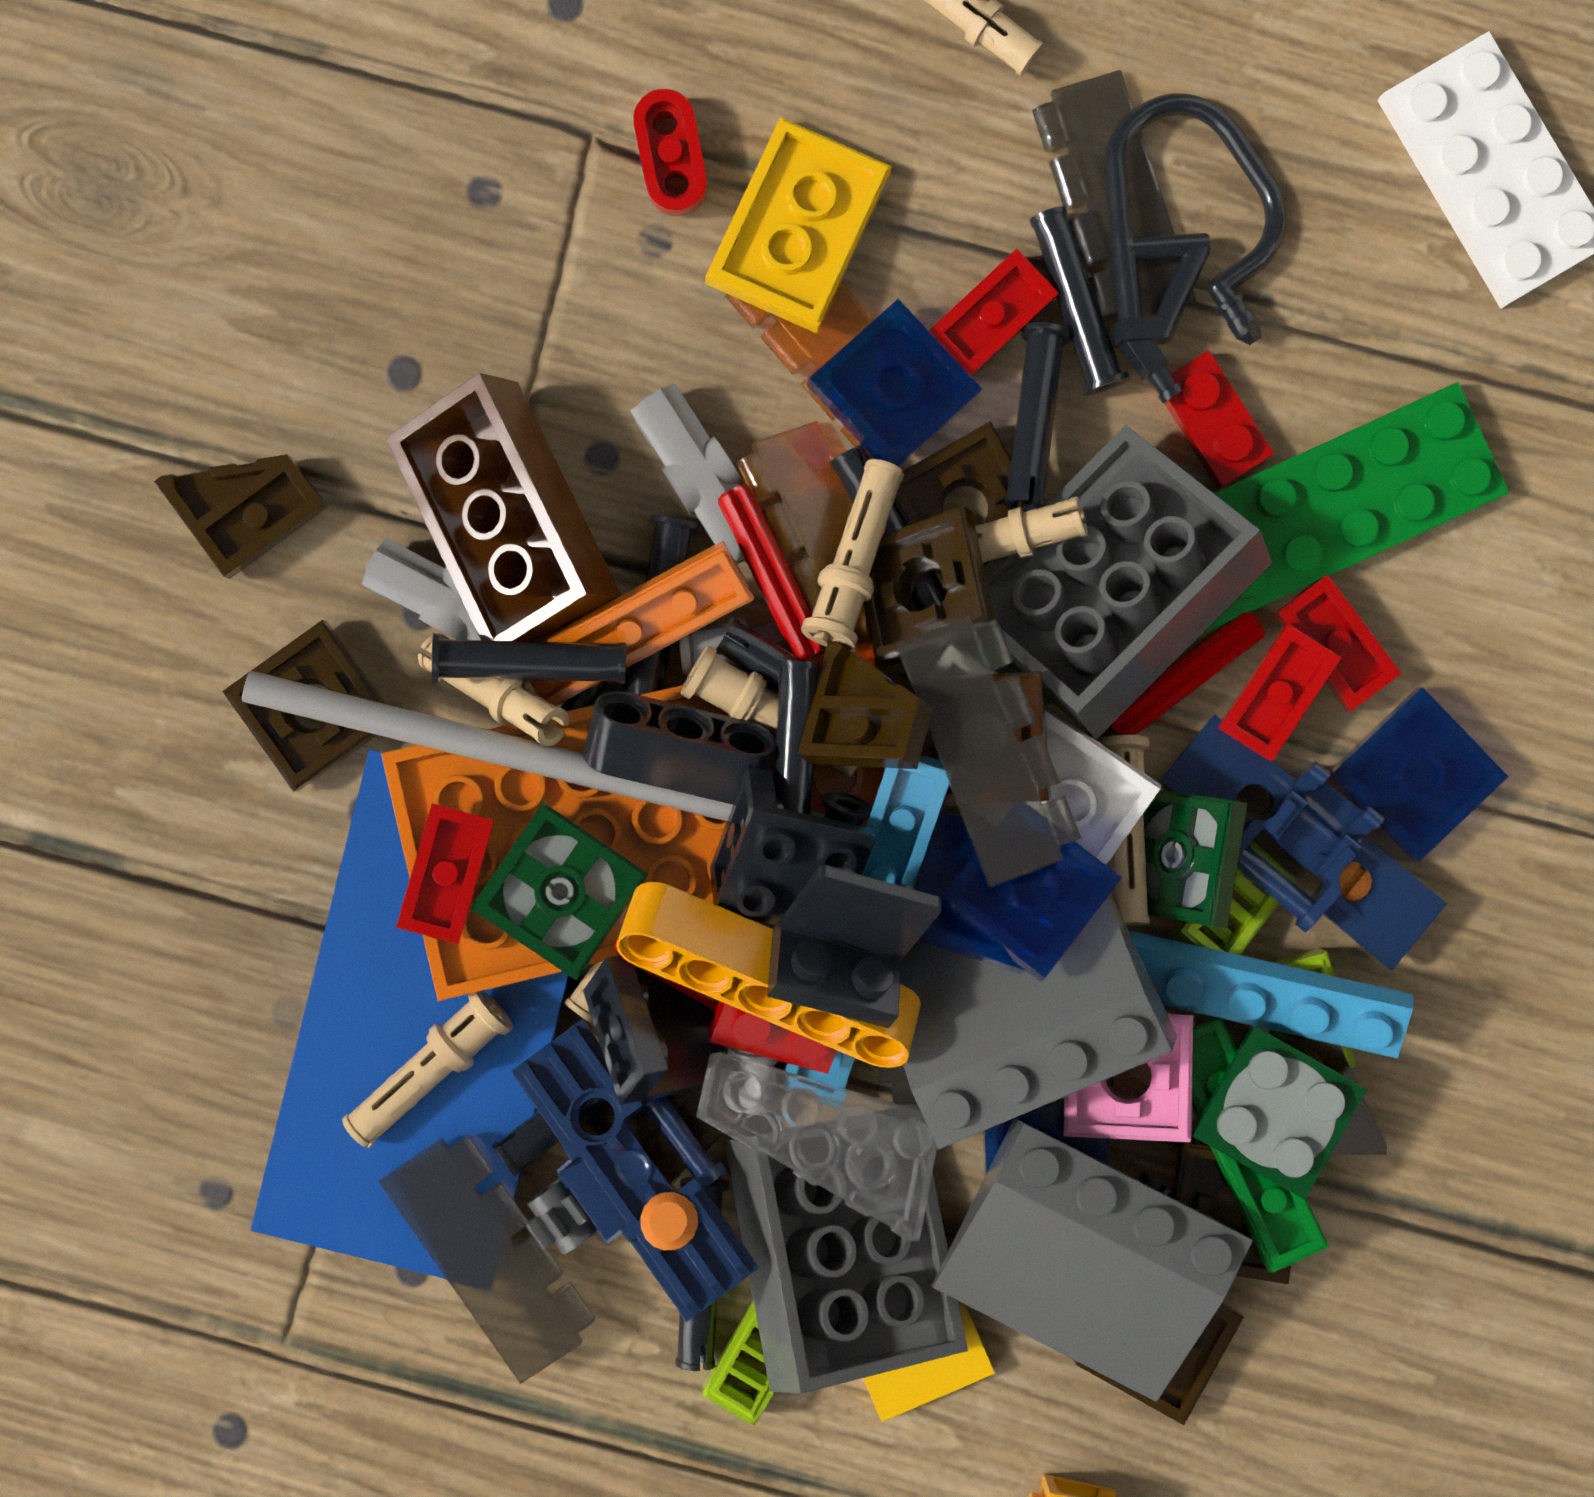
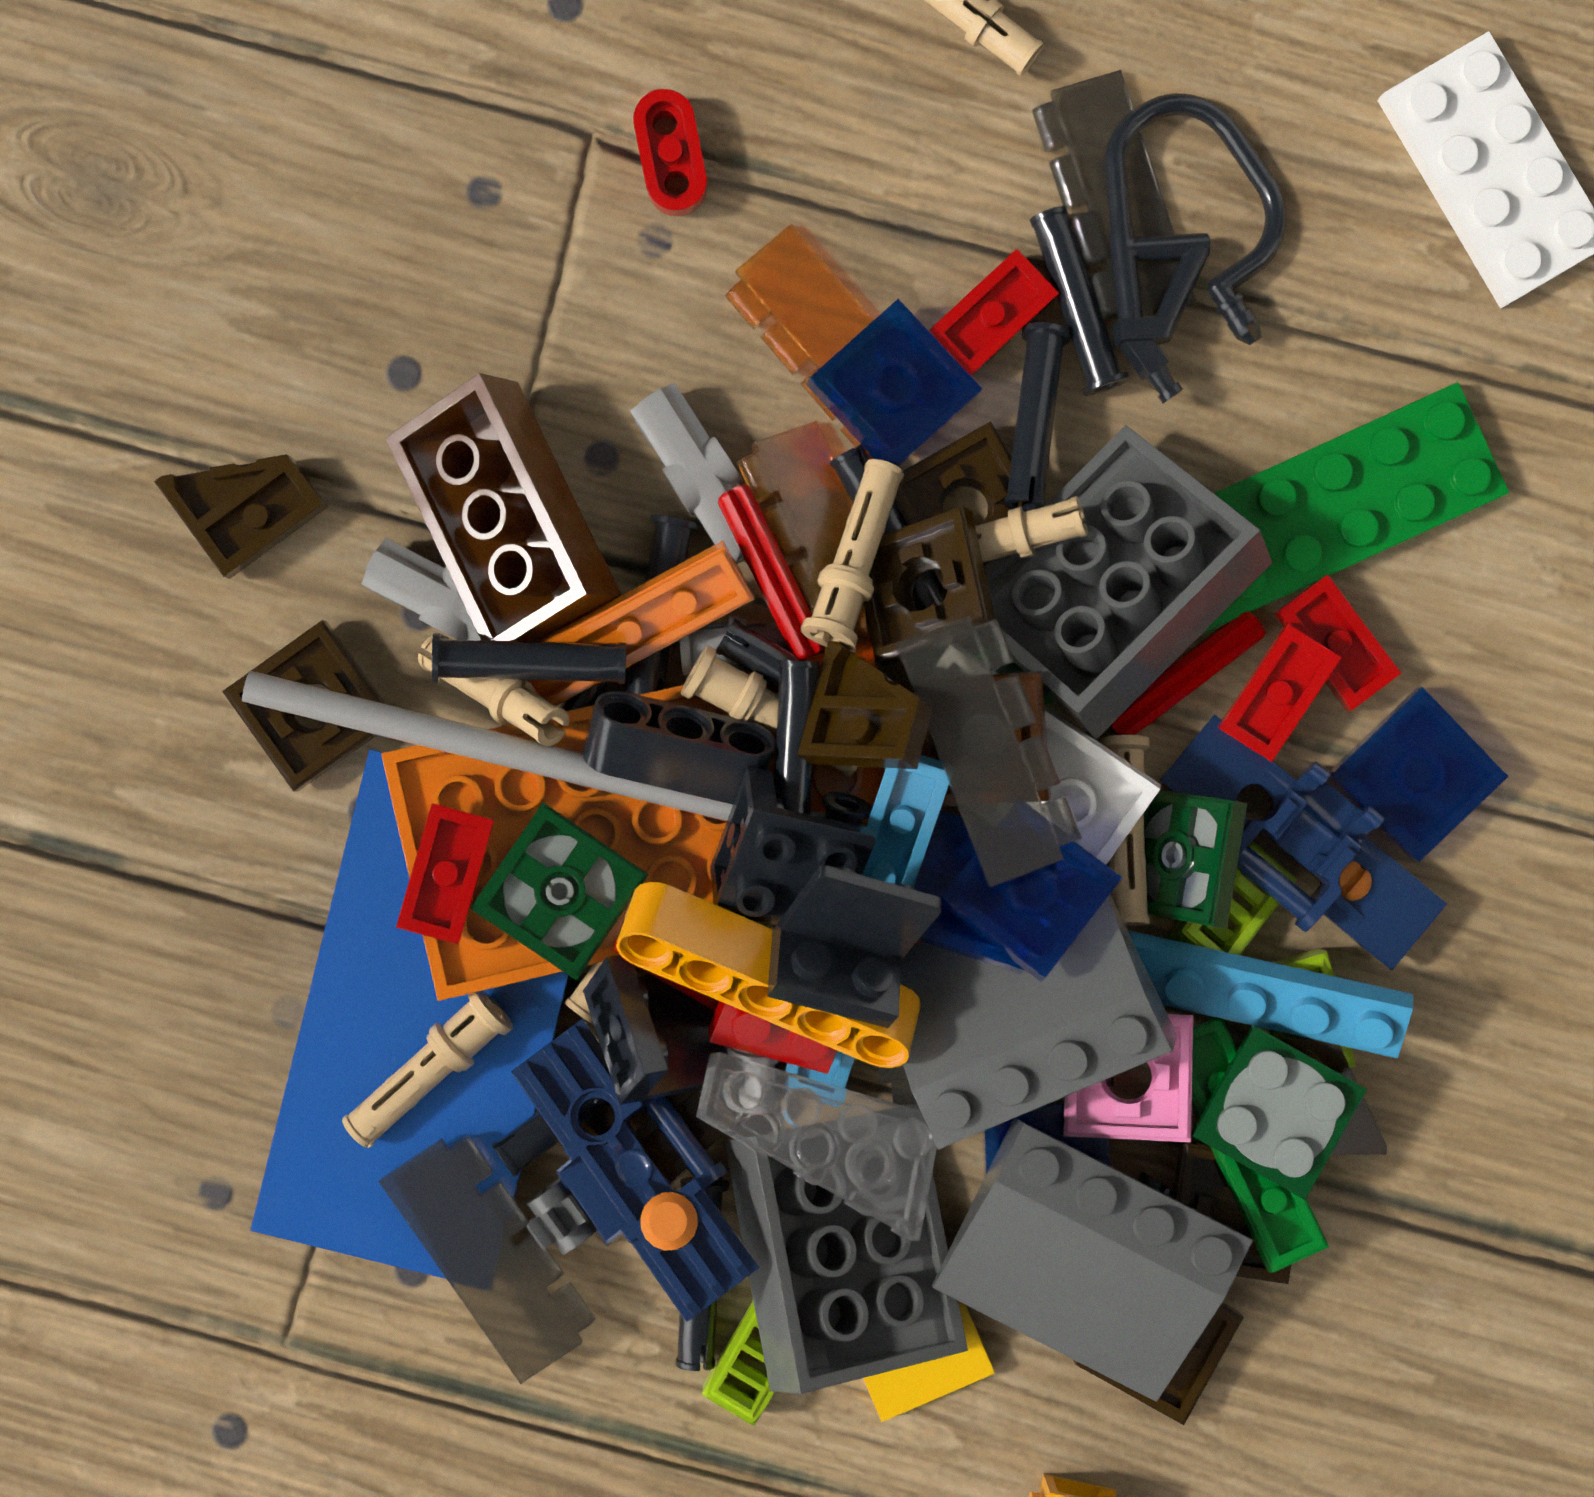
yellow tile [705,117,892,333] -> none
red plate [1156,350,1274,489] -> none

